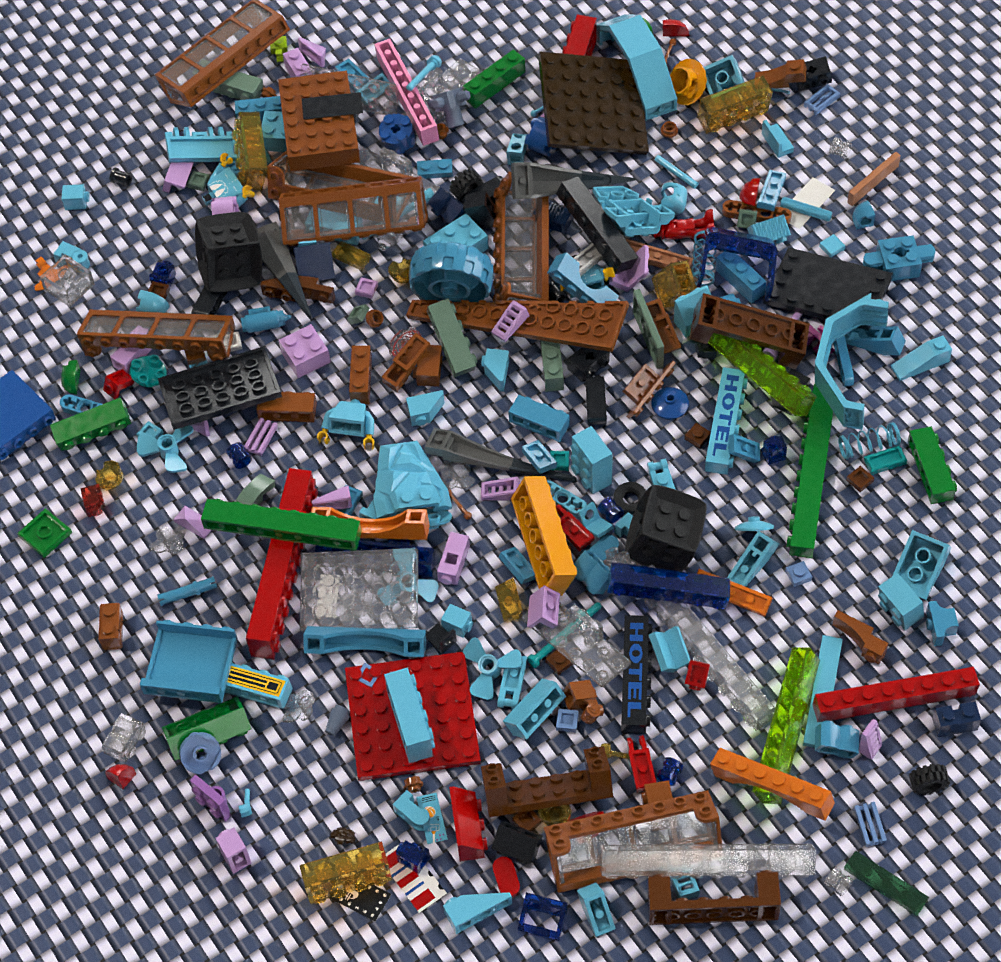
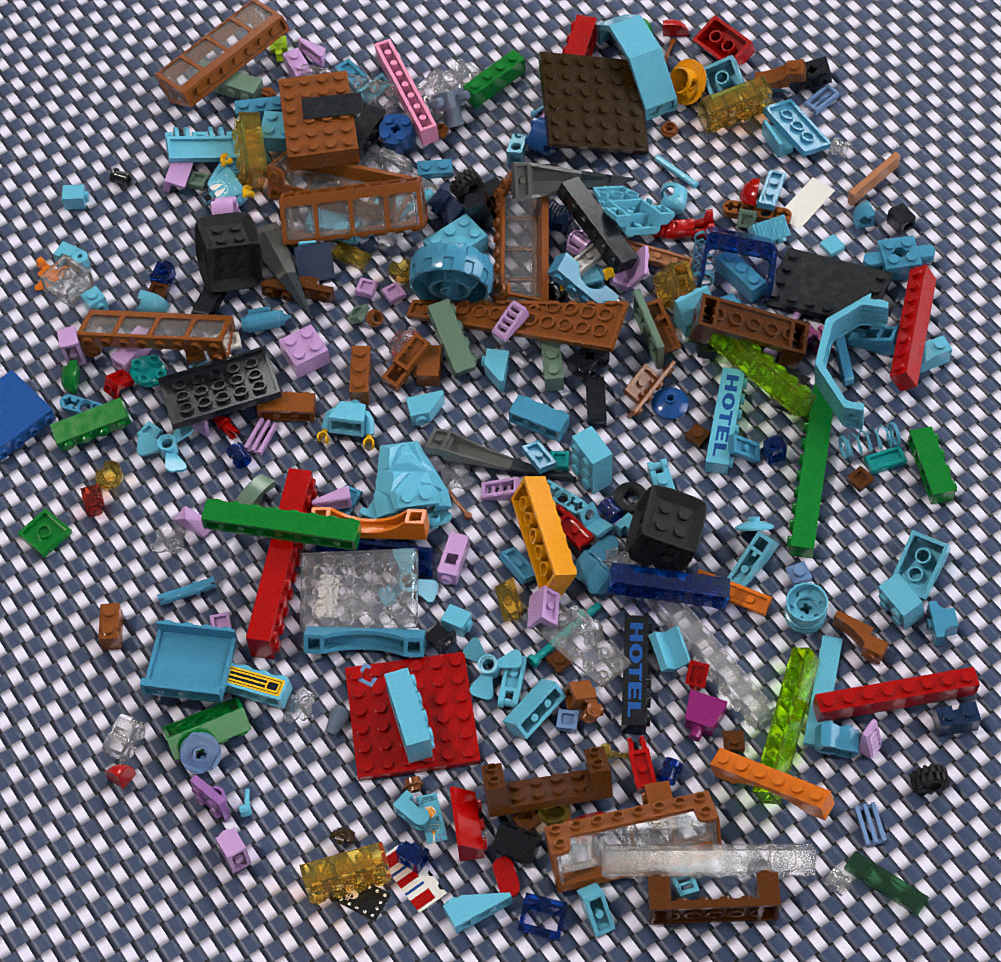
medium azure piece [406,55,442,91] -> none
medium azure axle [780,197,832,221] -> none
none -> lavender brick [57,326,87,366]
none -> medium azure brick [81,286,109,312]
none -> lavender tile [209,611,232,628]
none -> red pin [212,415,240,440]
none -> black brick [352,104,386,165]
none -> lavender tile [381,281,407,305]
none -> lavender piece [566,230,592,255]
none -> magenta torso [684,690,728,742]
none -> red slope [692,15,755,65]
none -> reddish brown plate [722,730,745,753]
none -> dark azure plate [762,99,832,157]
none -> medium azure wheel [785,583,828,634]
none -> black brick [886,203,916,236]
none -> red brick [890,265,937,391]

